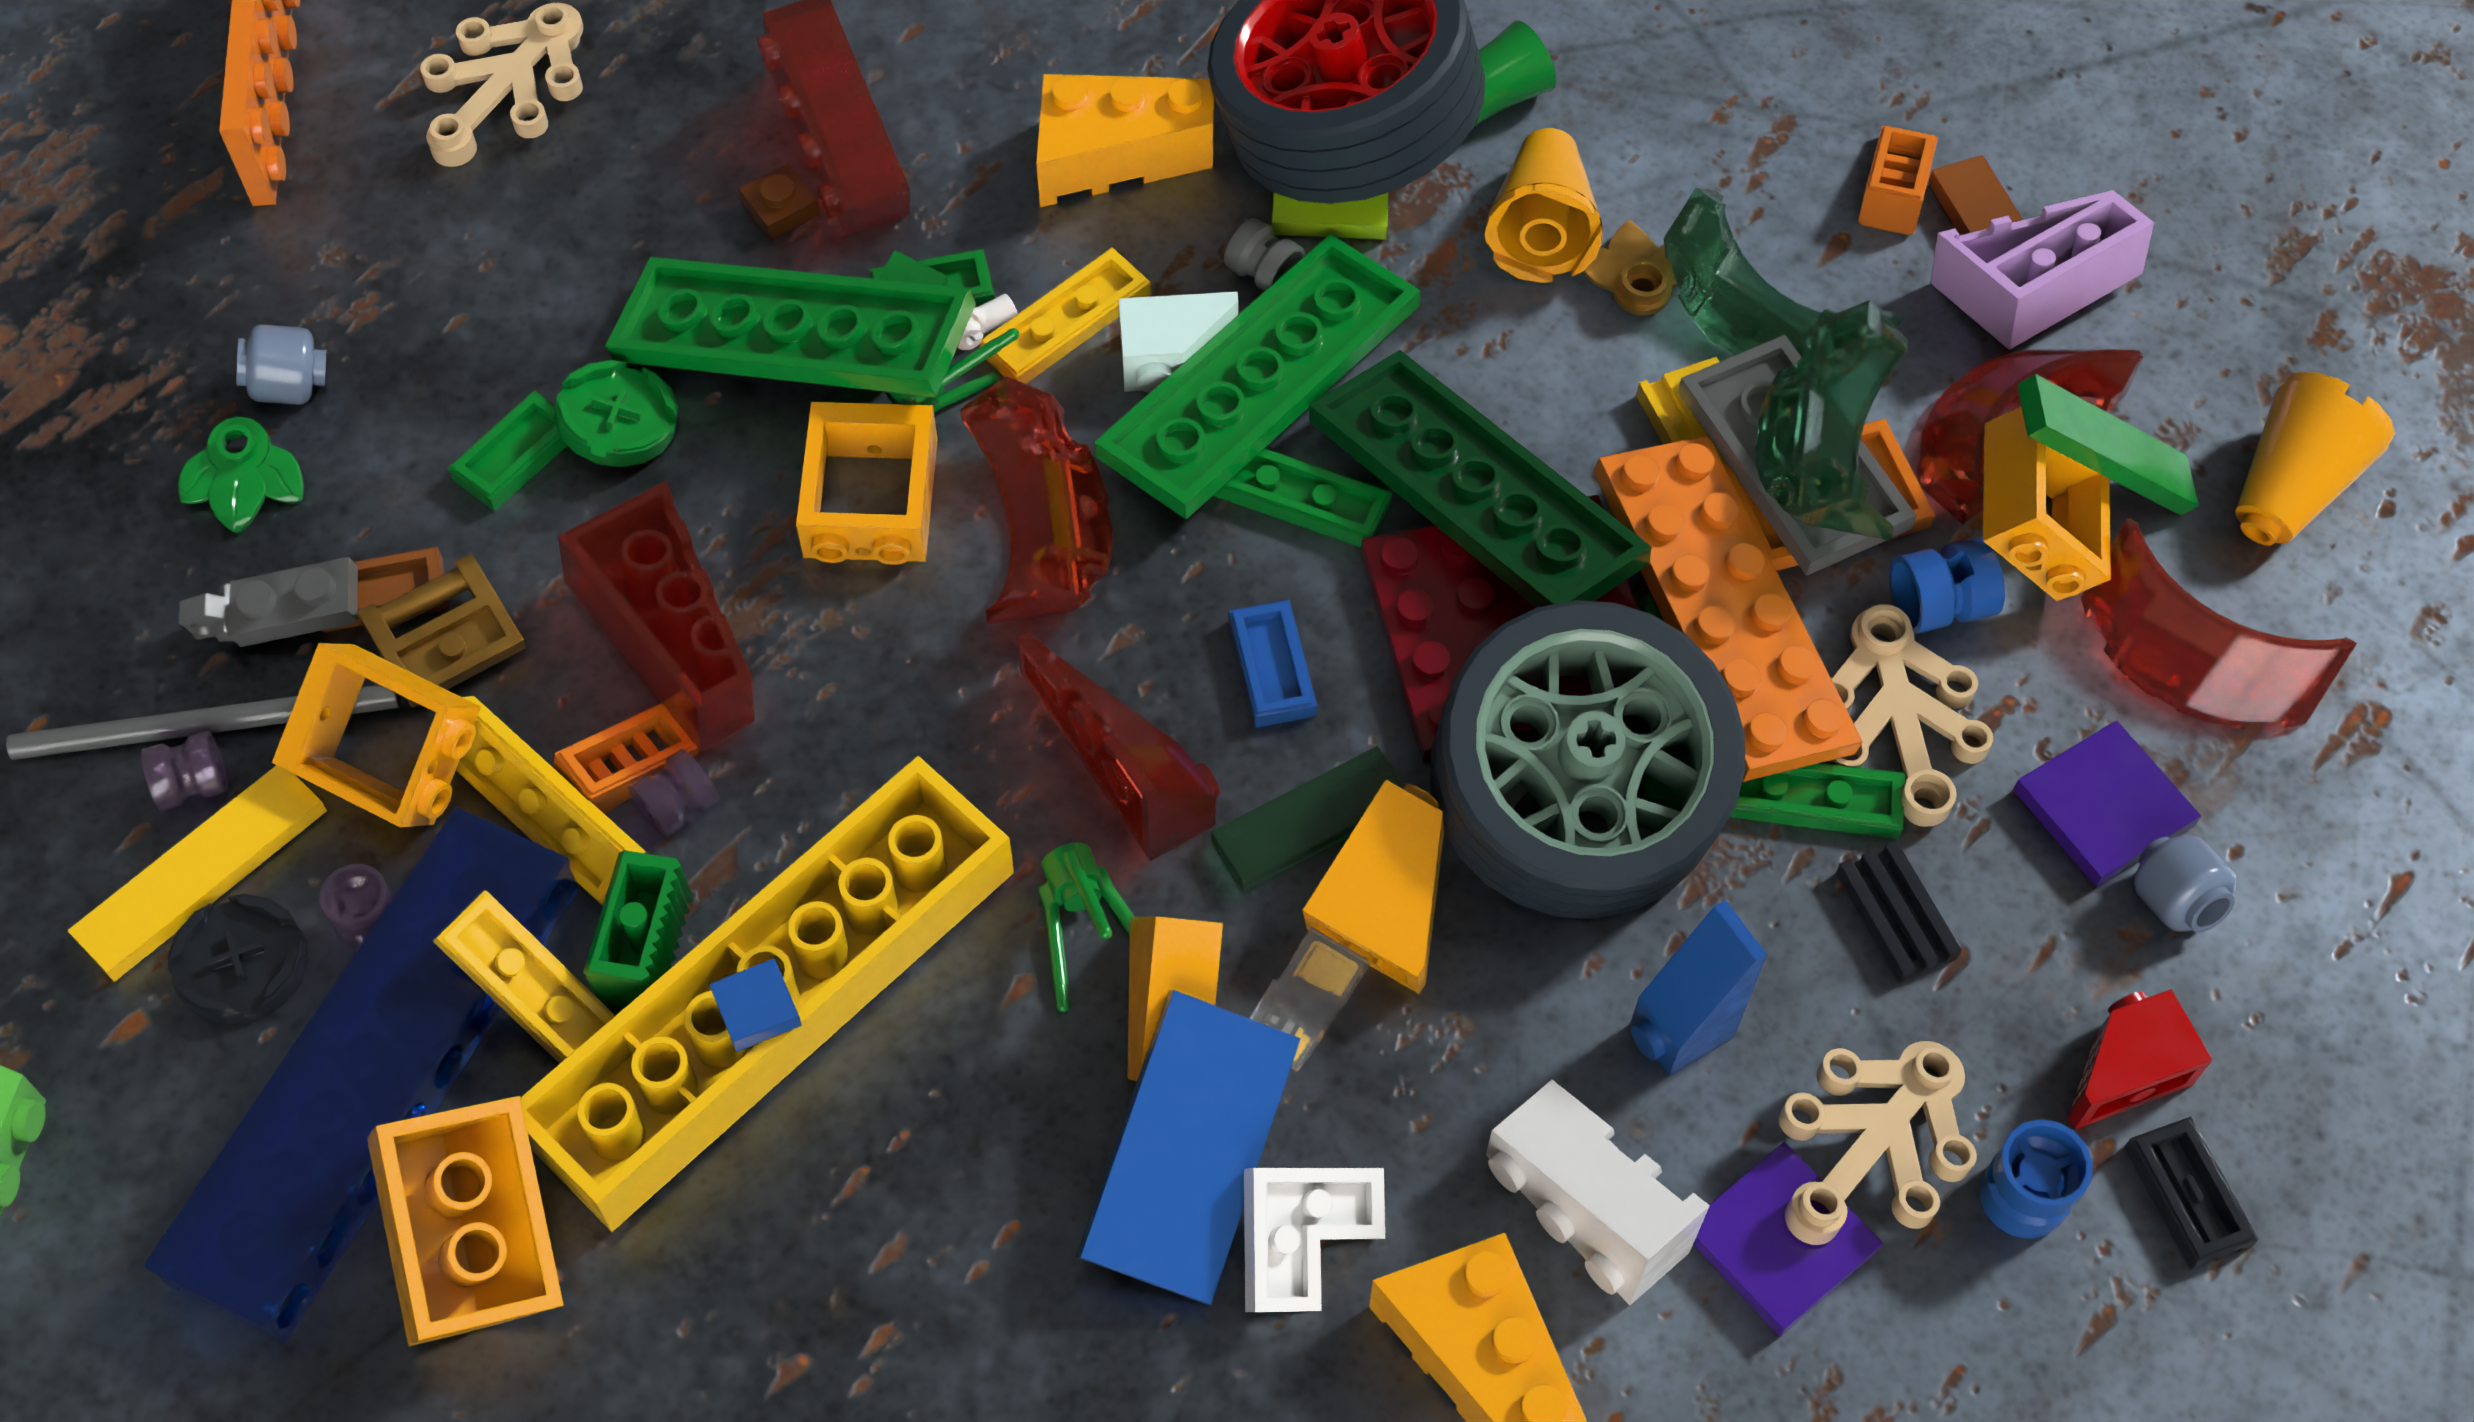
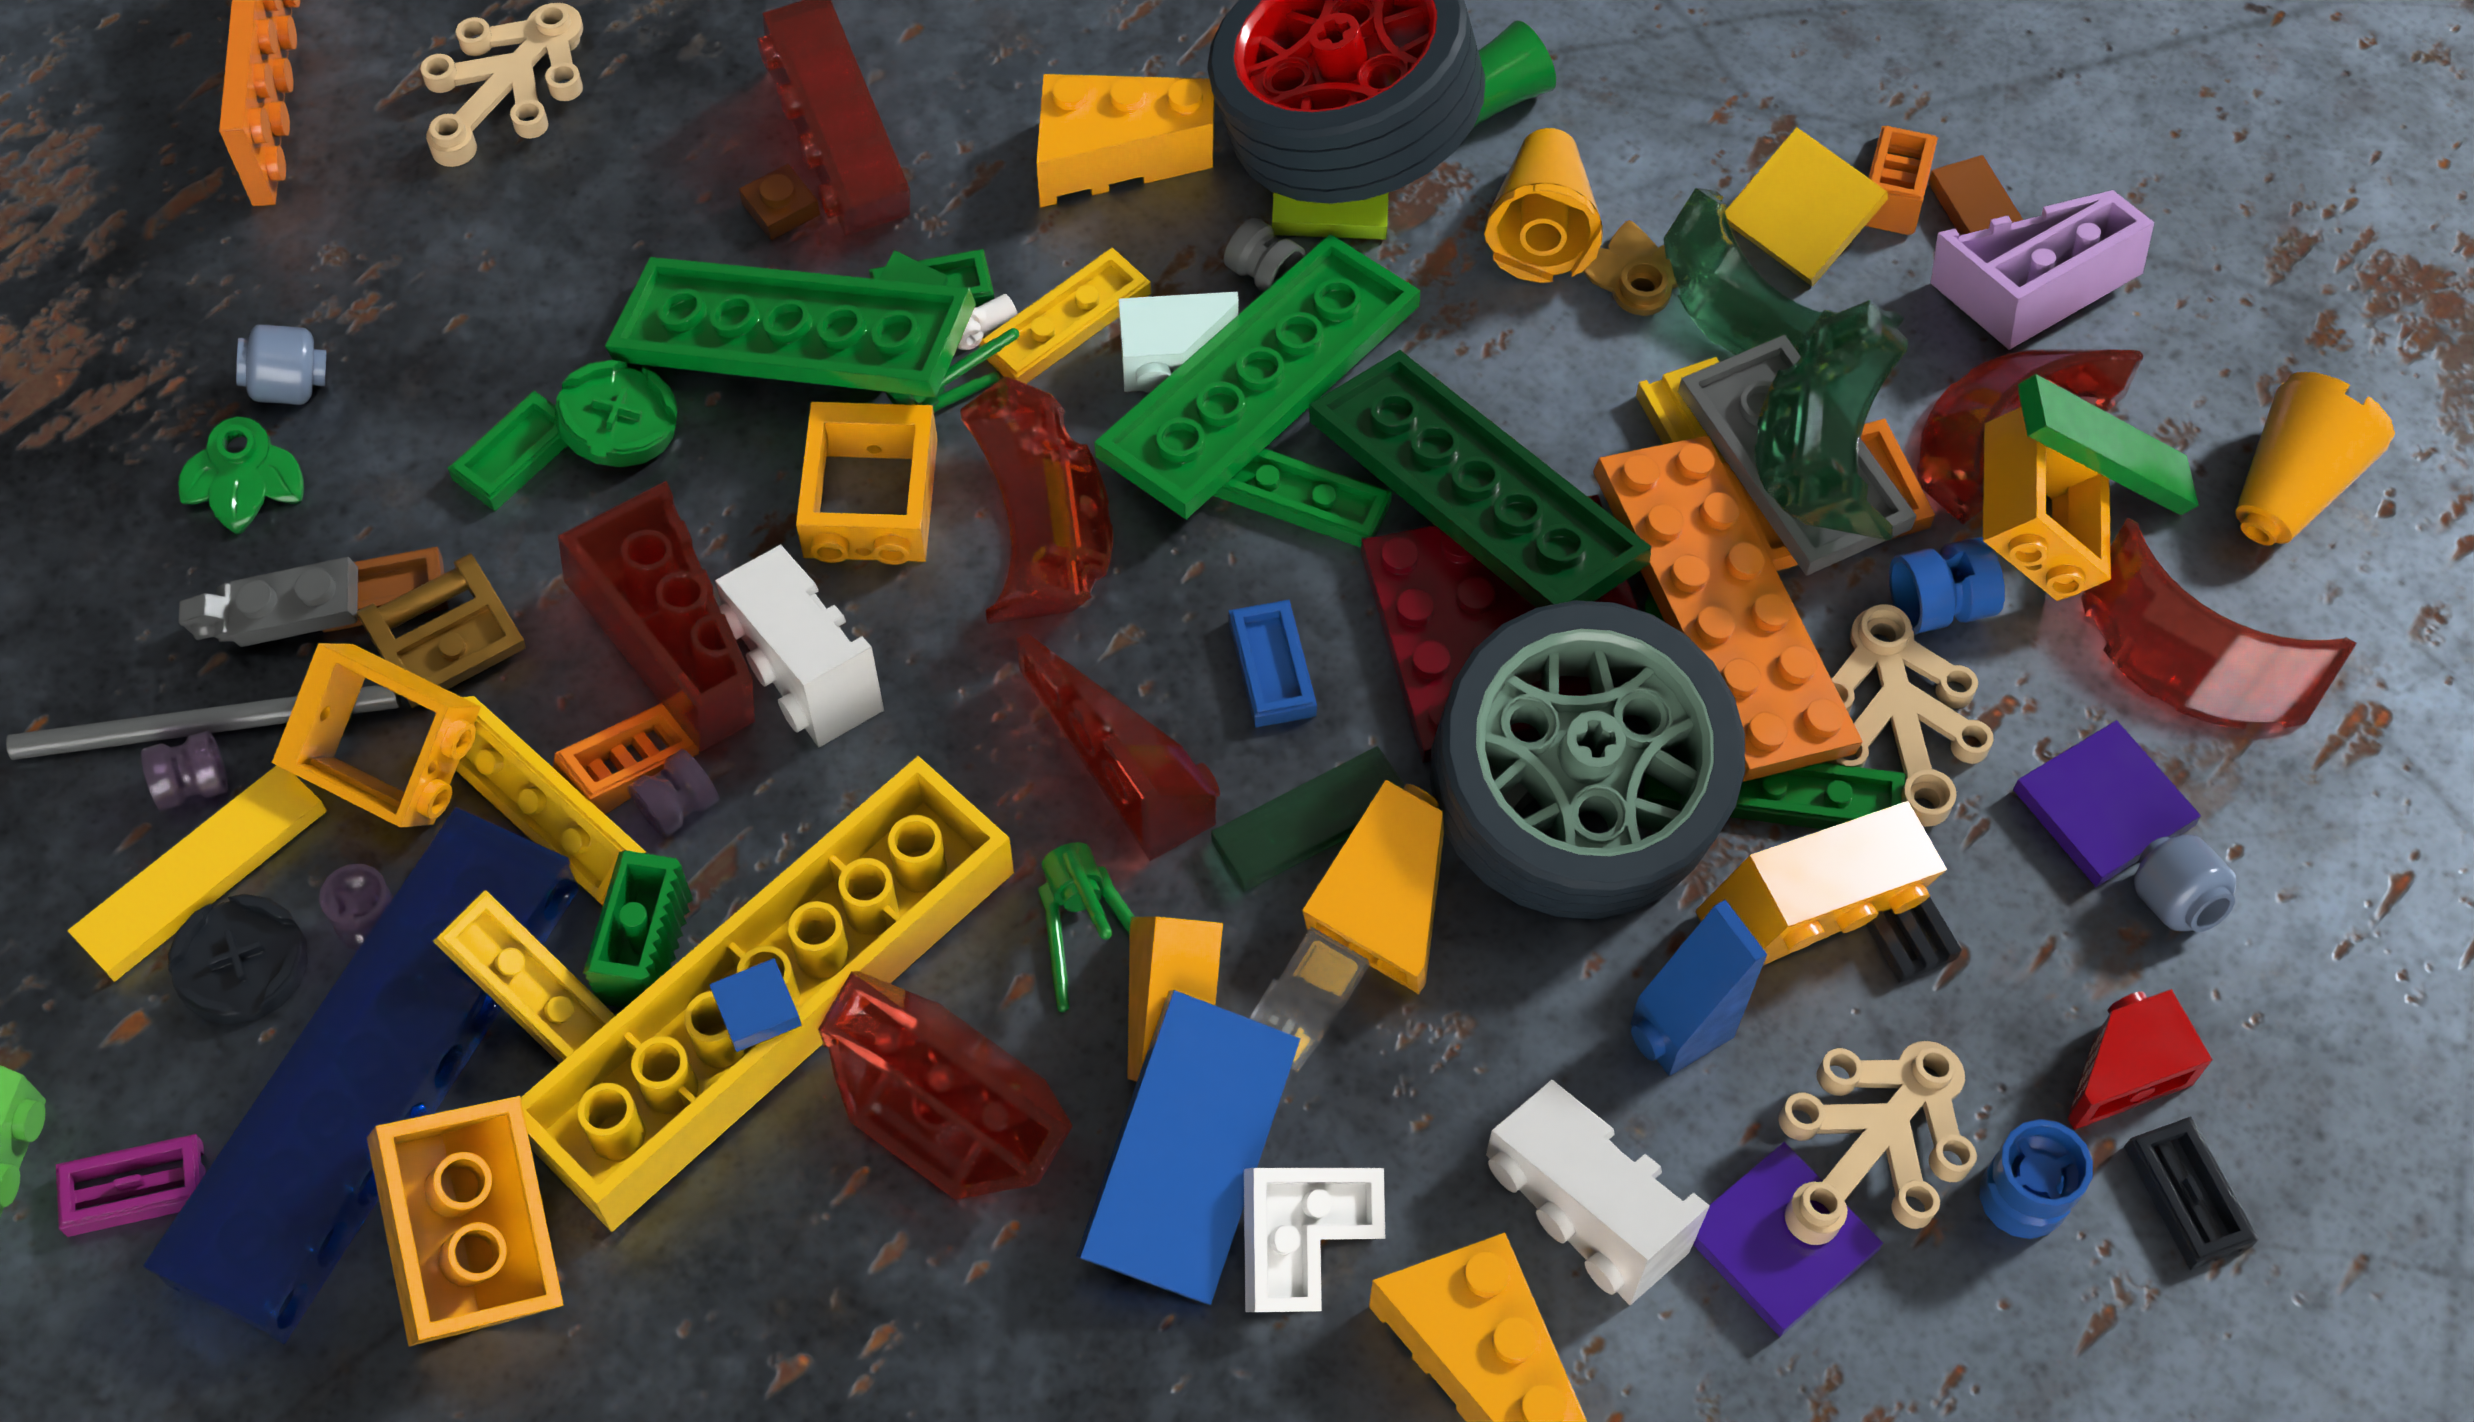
none -> magenta tile [56,1134,208,1237]
none -> white wedge [714,544,884,748]
none -> clear red wedge [818,971,1073,1200]
none -> wedge [1695,801,1947,966]
none -> yellow tile [1722,127,1888,287]

